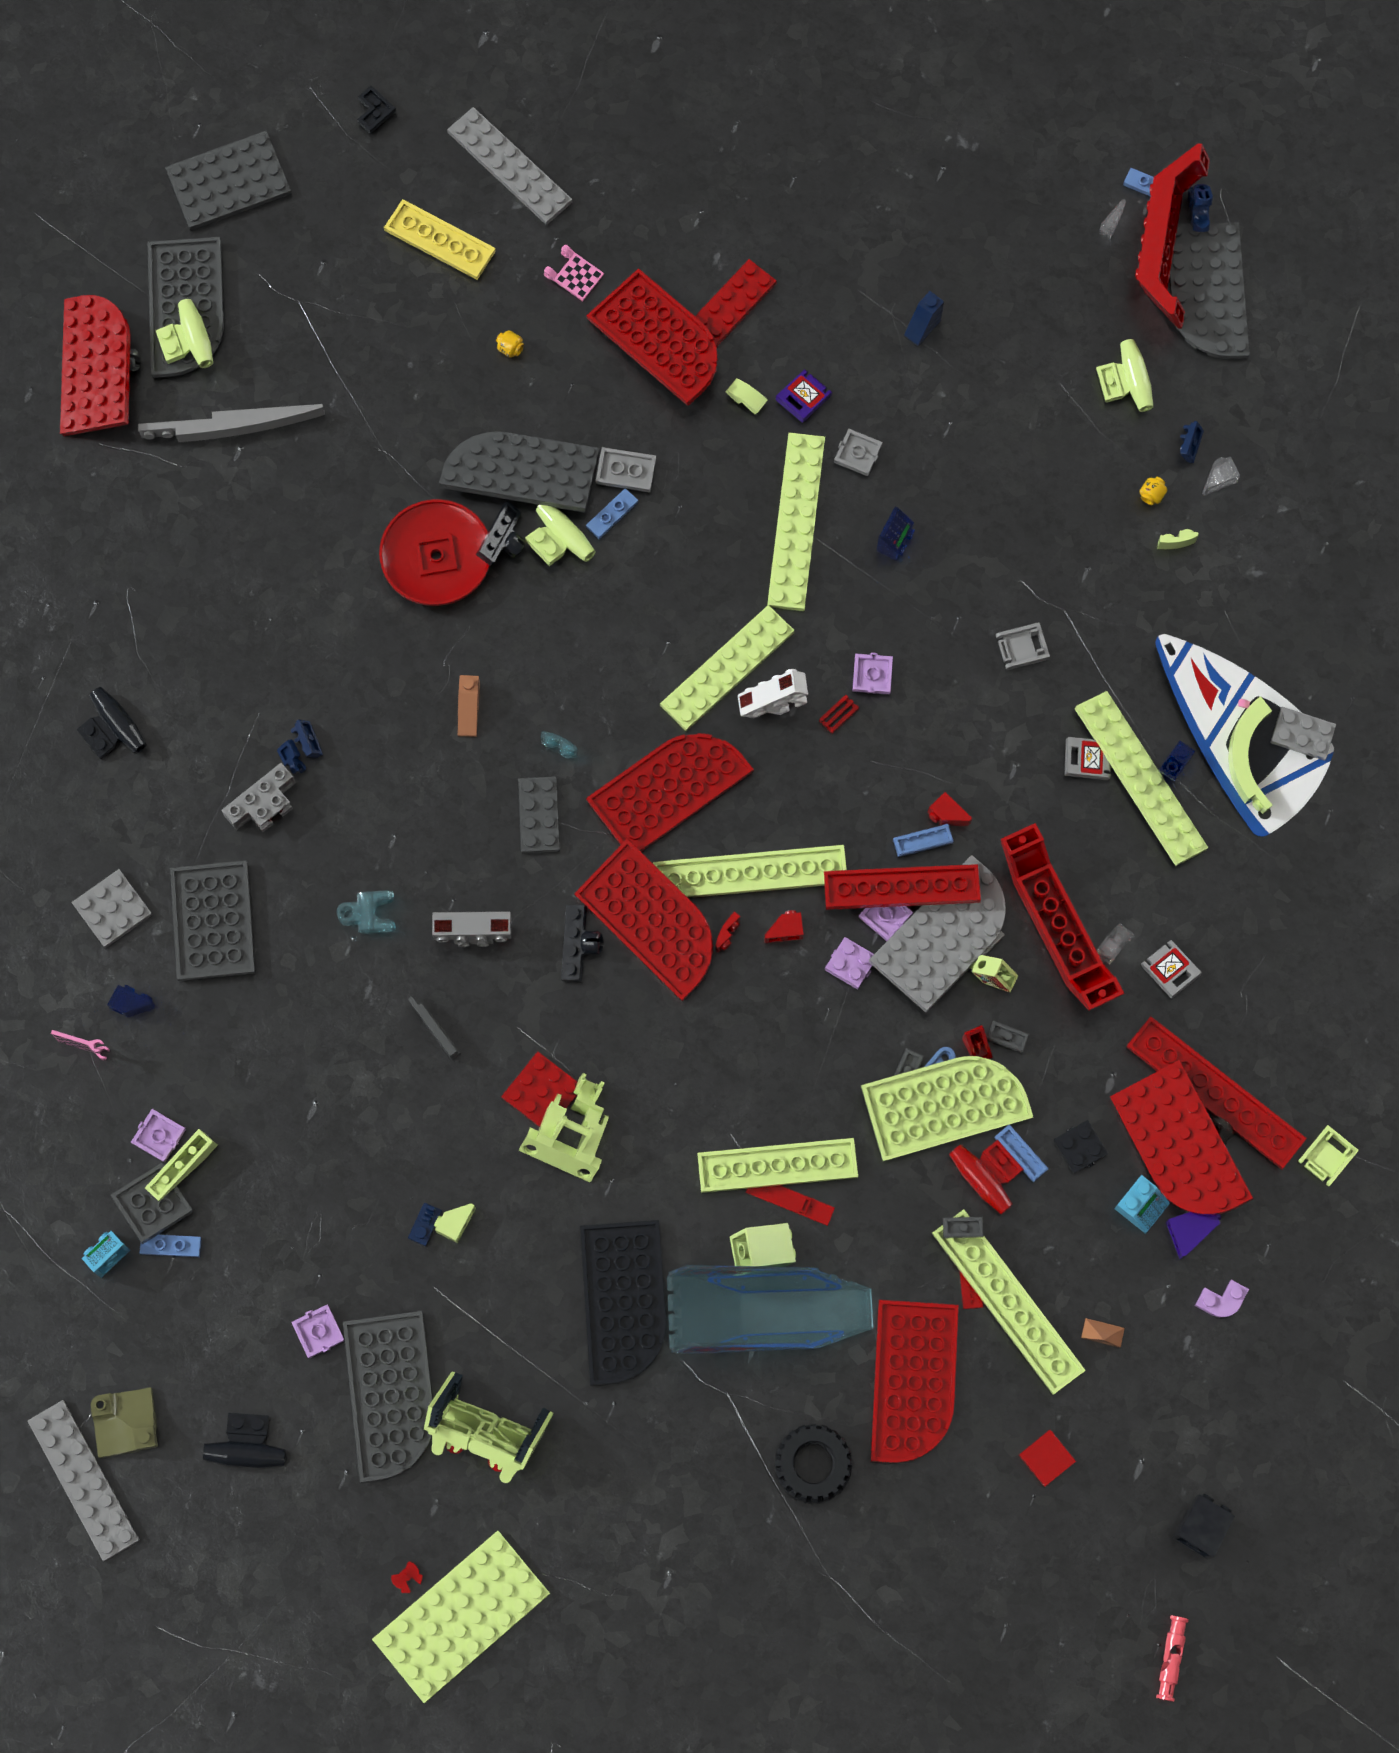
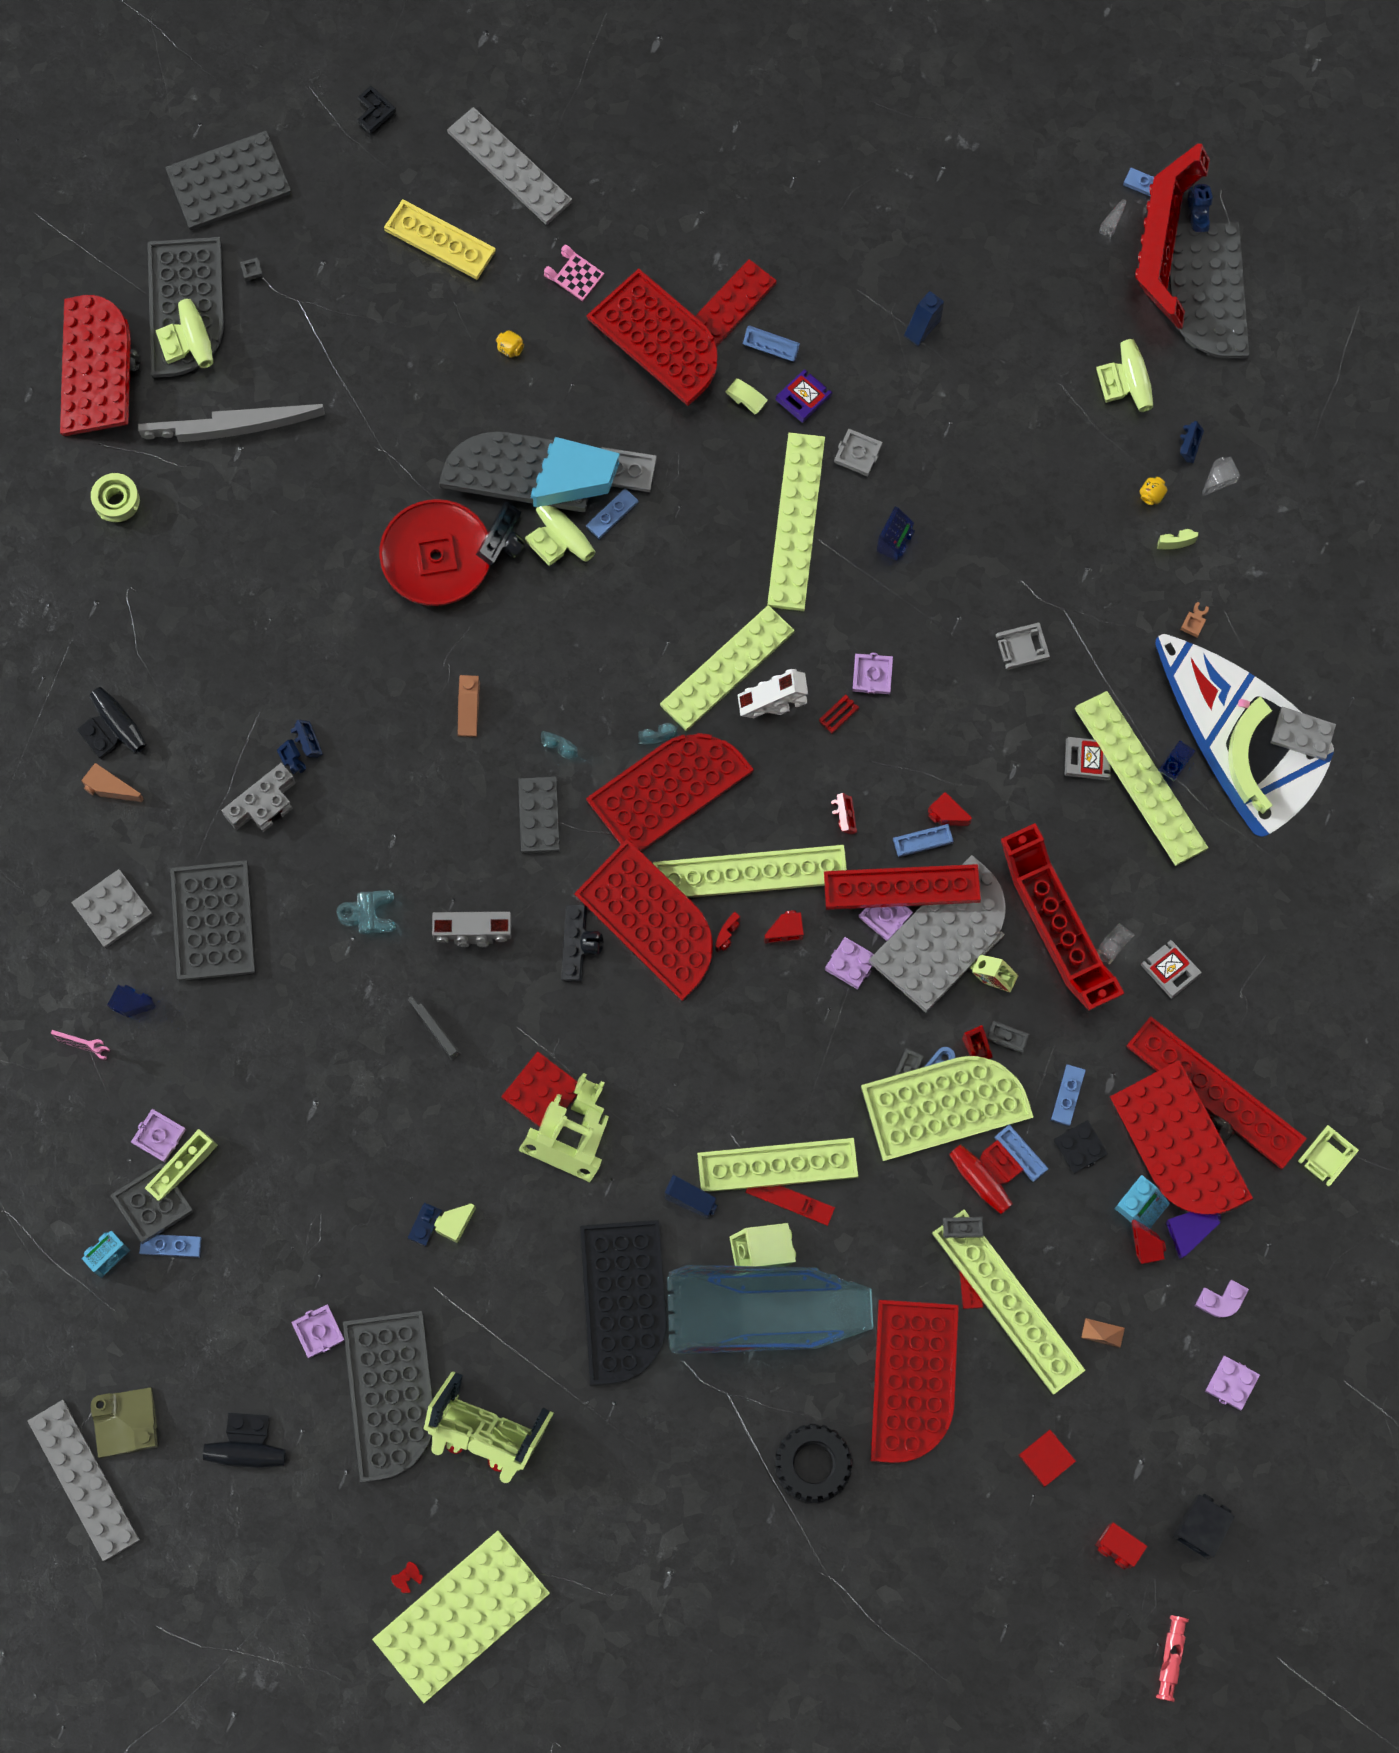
none -> nougat slope [81,763,144,802]
none -> yellowish green piece [91,473,140,522]
none -> dark grey plate [240,258,263,281]
none -> medium azure slope [531,437,619,507]
none -> clear light blue slope [638,723,678,744]
none -> dark blue slope [665,1175,718,1219]
none -> medium blue plate [743,326,800,362]
none -> red plate [831,793,857,835]
none -> medium blue plate [1051,1064,1085,1126]
none -> red brick [1095,1522,1147,1570]
none -> red slope [1131,1220,1166,1264]
none -> nougat plate [1180,602,1209,638]
none -> lavender plate [1205,1356,1260,1411]

